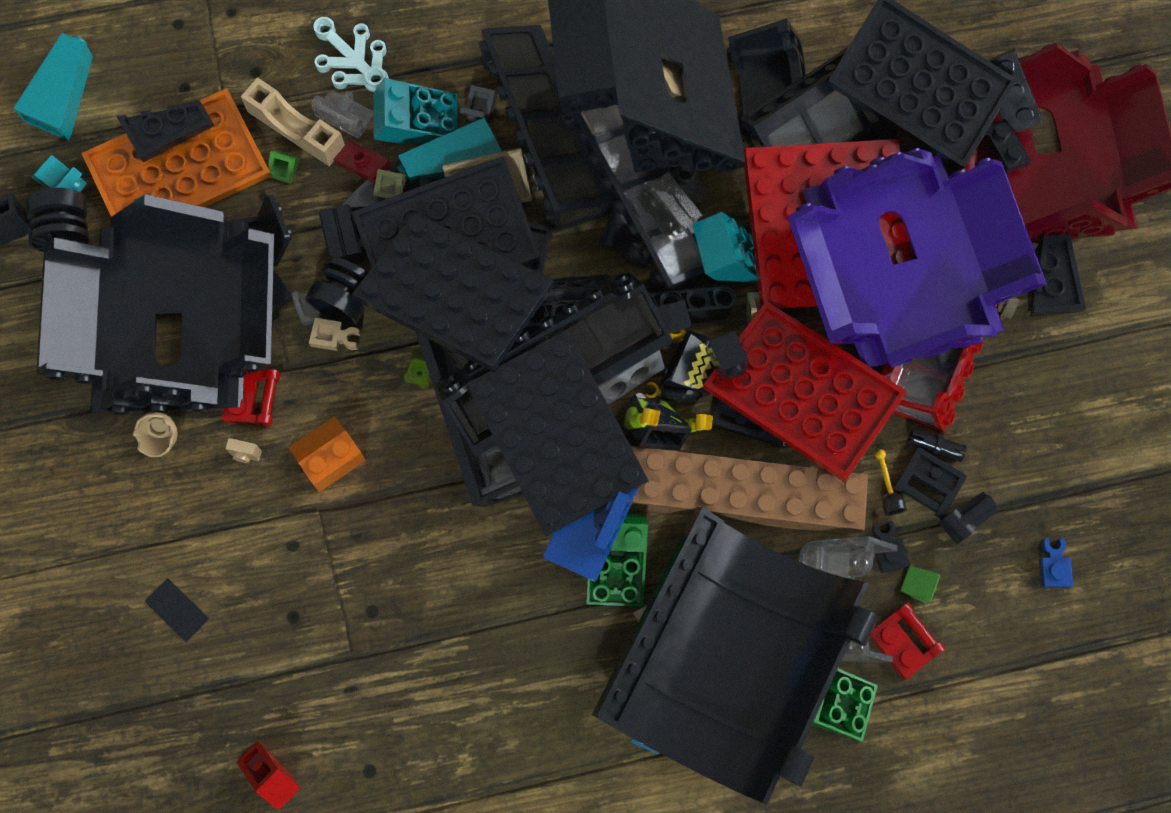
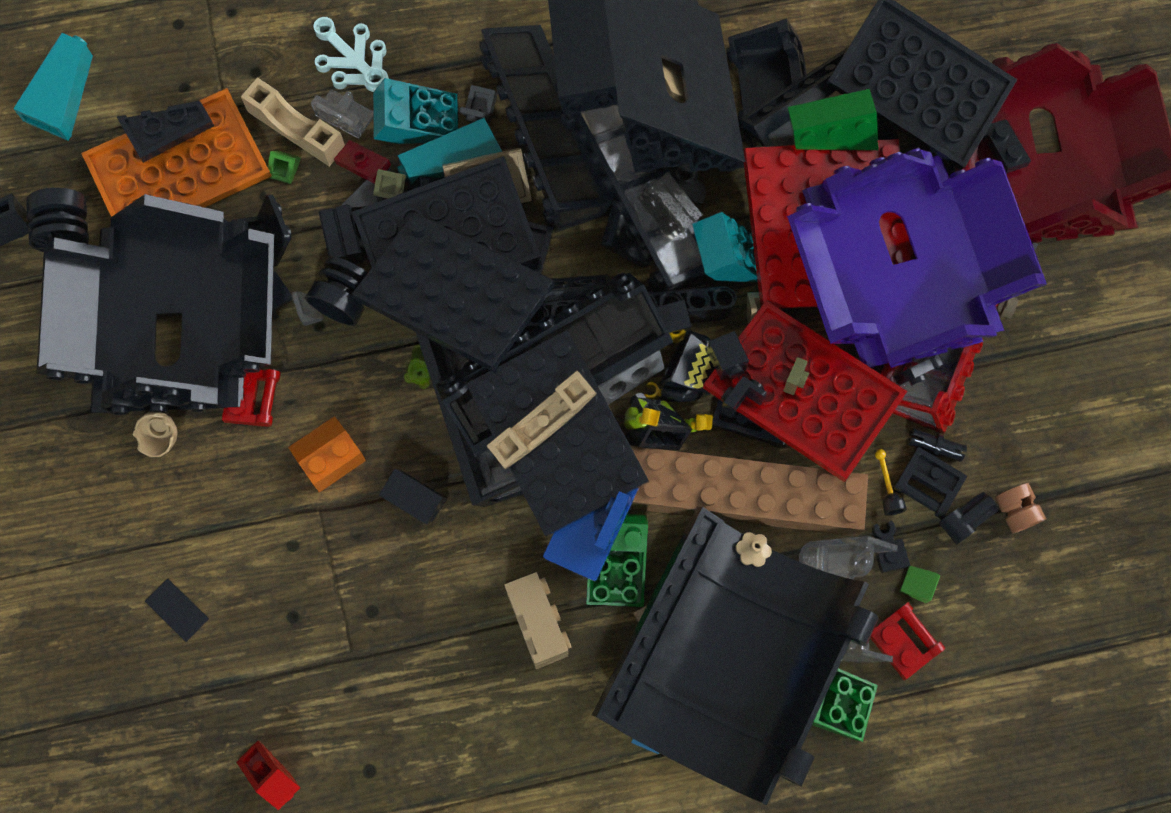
teal brick [31,155,87,192] -> none
tan plate [226,438,262,463] -> none
tan plate [309,318,361,351] -> none
black wing [987,48,1043,132] -> none
black wing [1030,234,1086,317] -> none
blue plate [1039,538,1073,588] -> none
none -> black hinge [379,469,448,525]
none -> tan slope [487,370,597,469]
none -> tan wedge [504,572,572,669]
none -> black bracket [721,376,767,418]
none -> tan plant [736,532,772,567]
none -> olive plate [783,357,809,396]
none -> green wedge [788,89,879,150]
none -> black plate [893,354,944,386]
none -> nougat wheel [995,483,1046,534]

